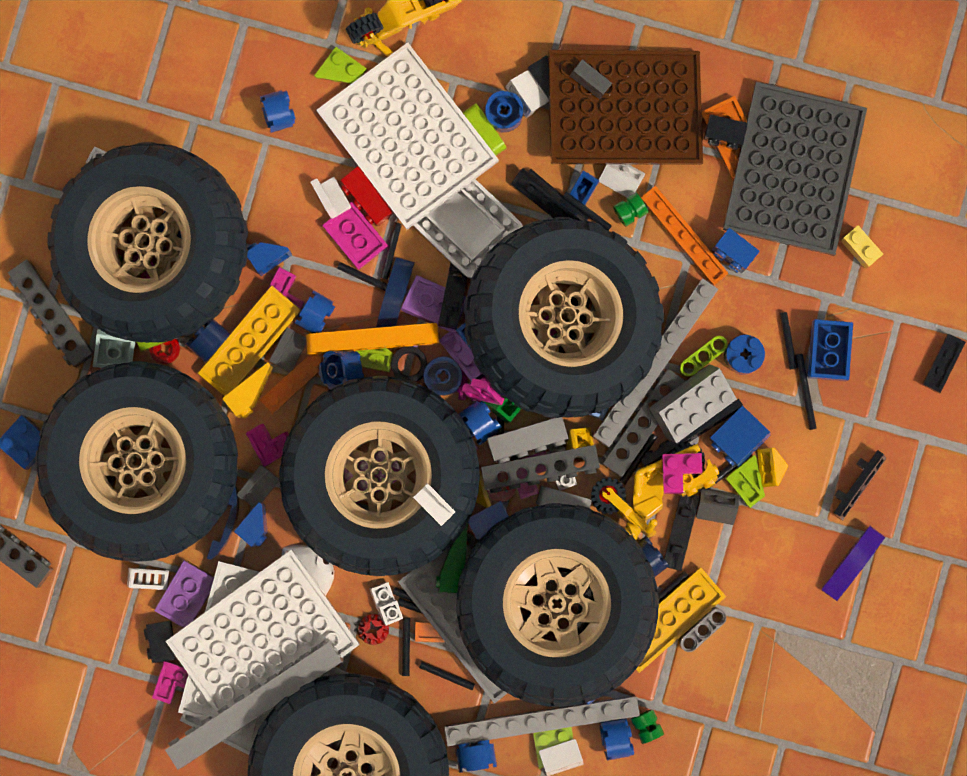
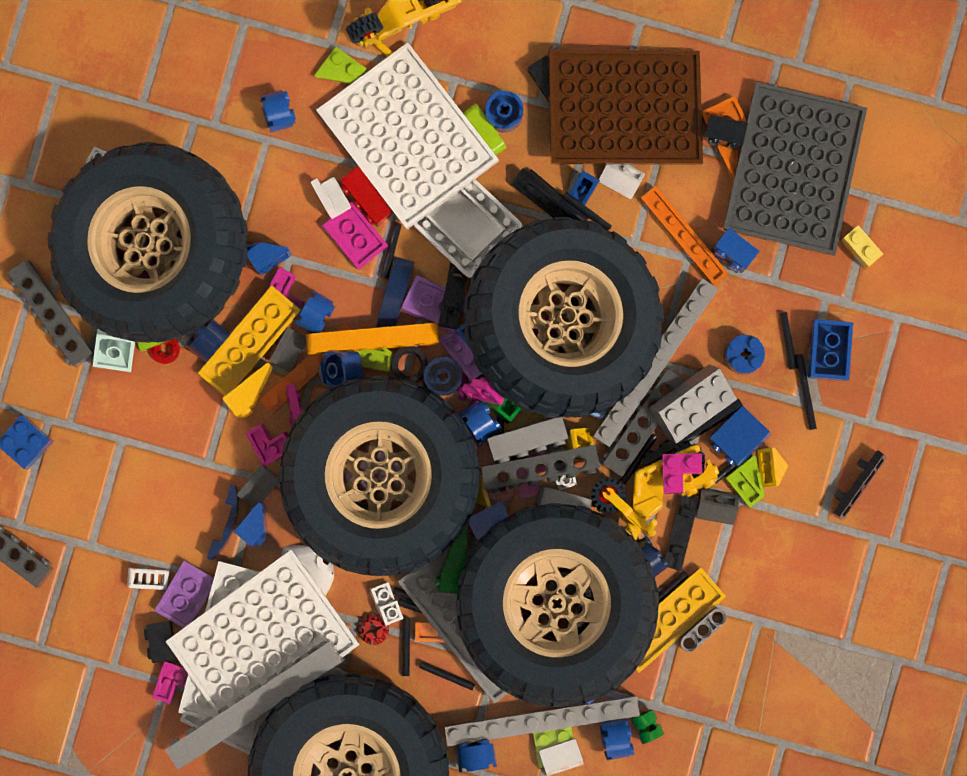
black wheel [35,361,238,562] -> none
black bar [337,262,388,291] -> none
white panel [413,483,455,526] -> none
white panel [506,70,549,118] -> none
dark grey panel [570,60,612,99] -> none
green wheel [613,192,649,227] -> none
lime beam [679,336,728,378] -> none
dark purple slope [821,526,885,601] -> none
black plate [922,333,966,394] -> none
none -> dark pink plate [286,384,303,429]

